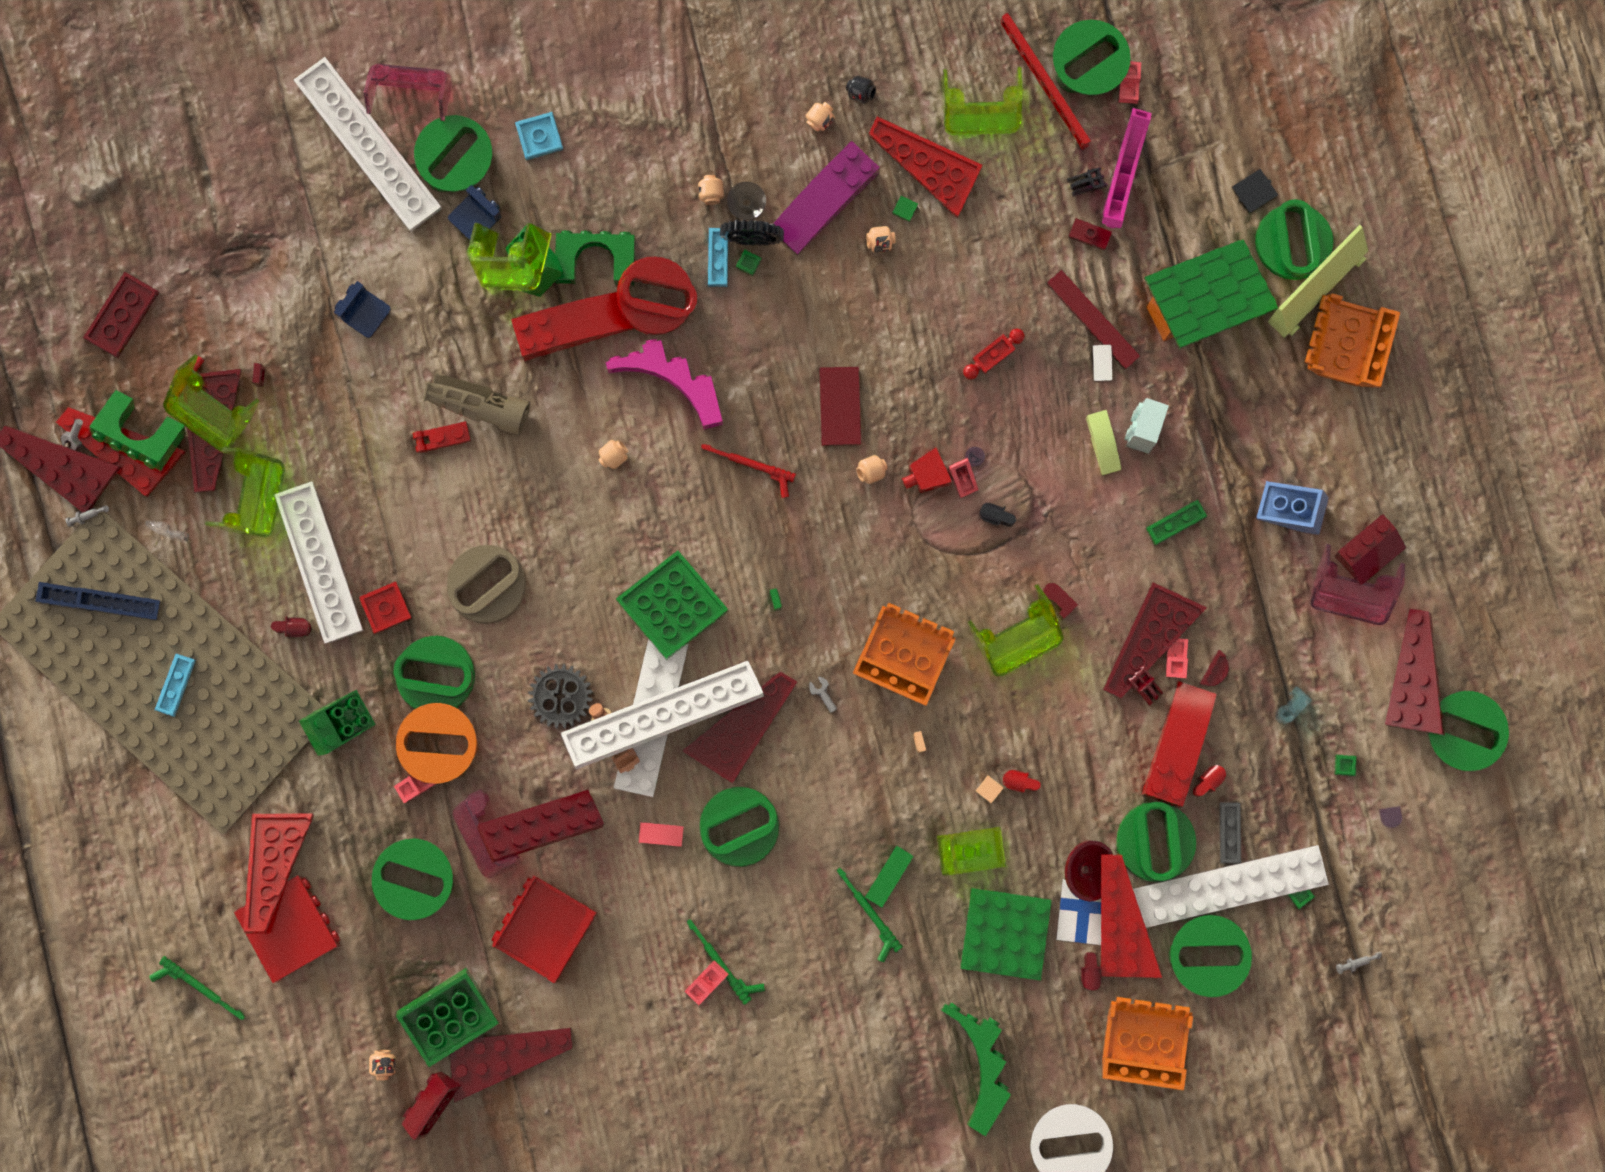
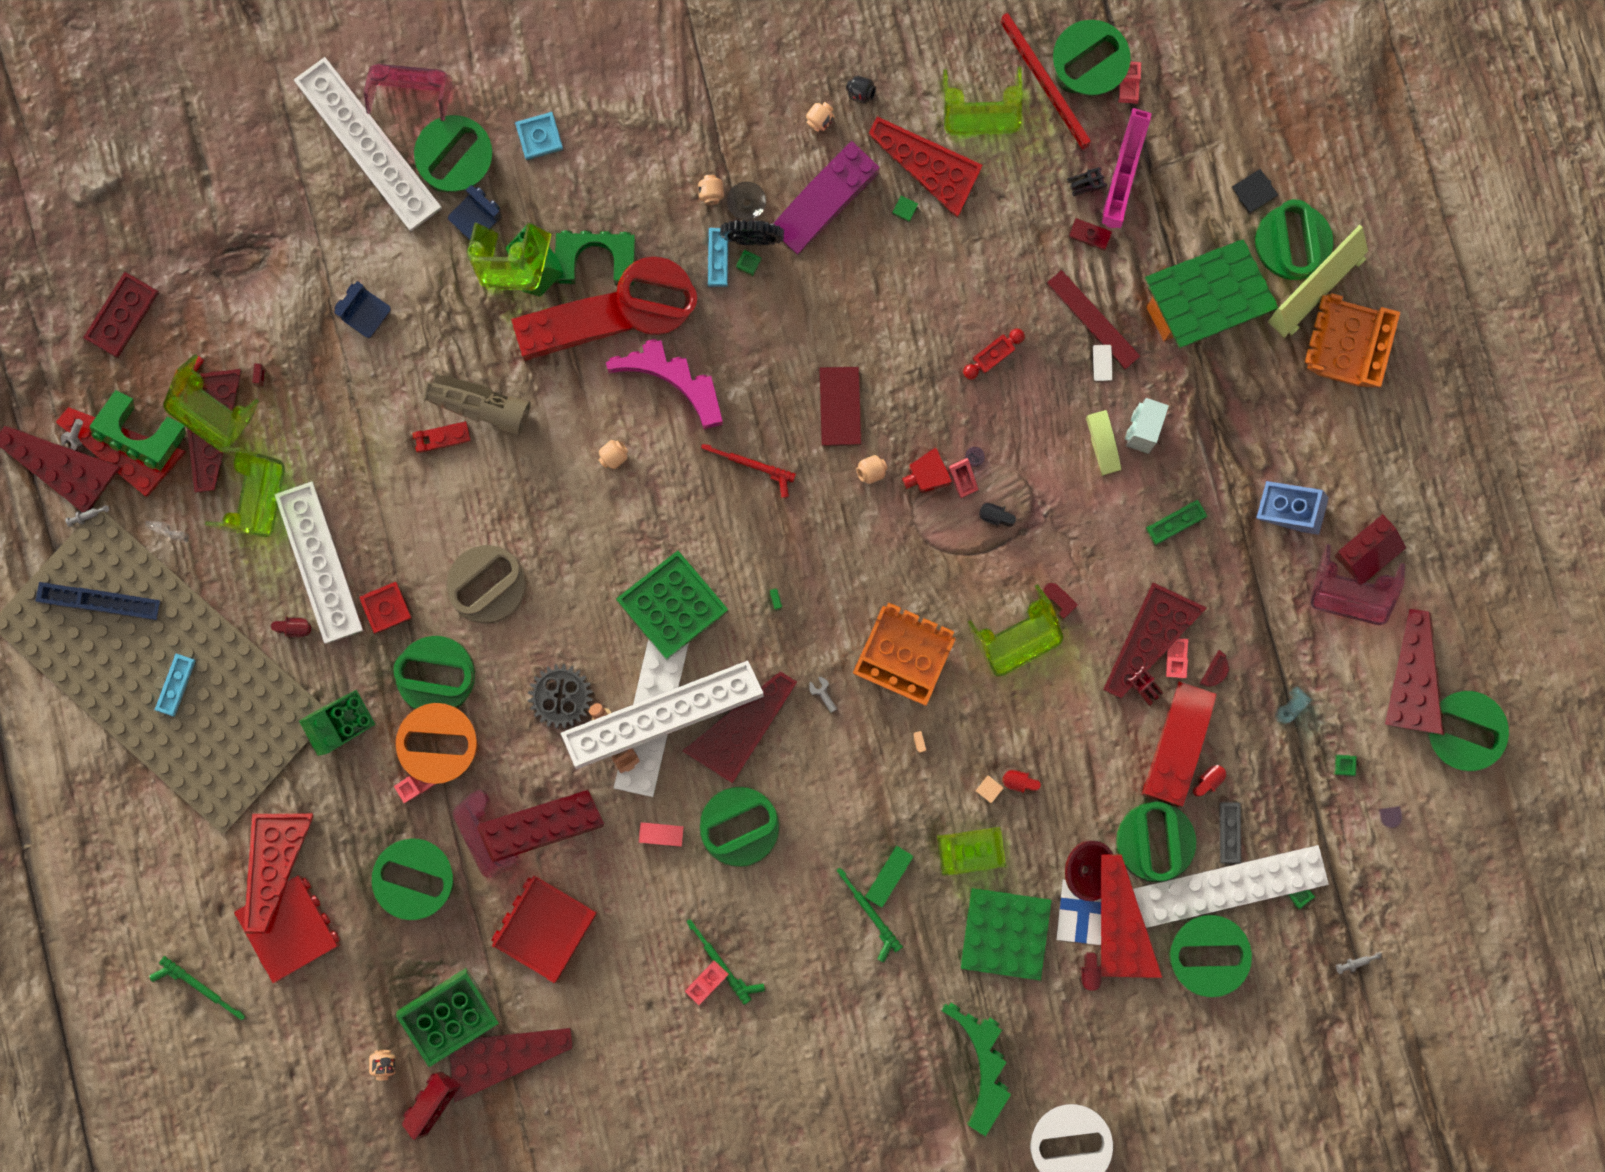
light nougat head [866,226,896,253] -> none
orange slope [1102,997,1193,1090] -> none

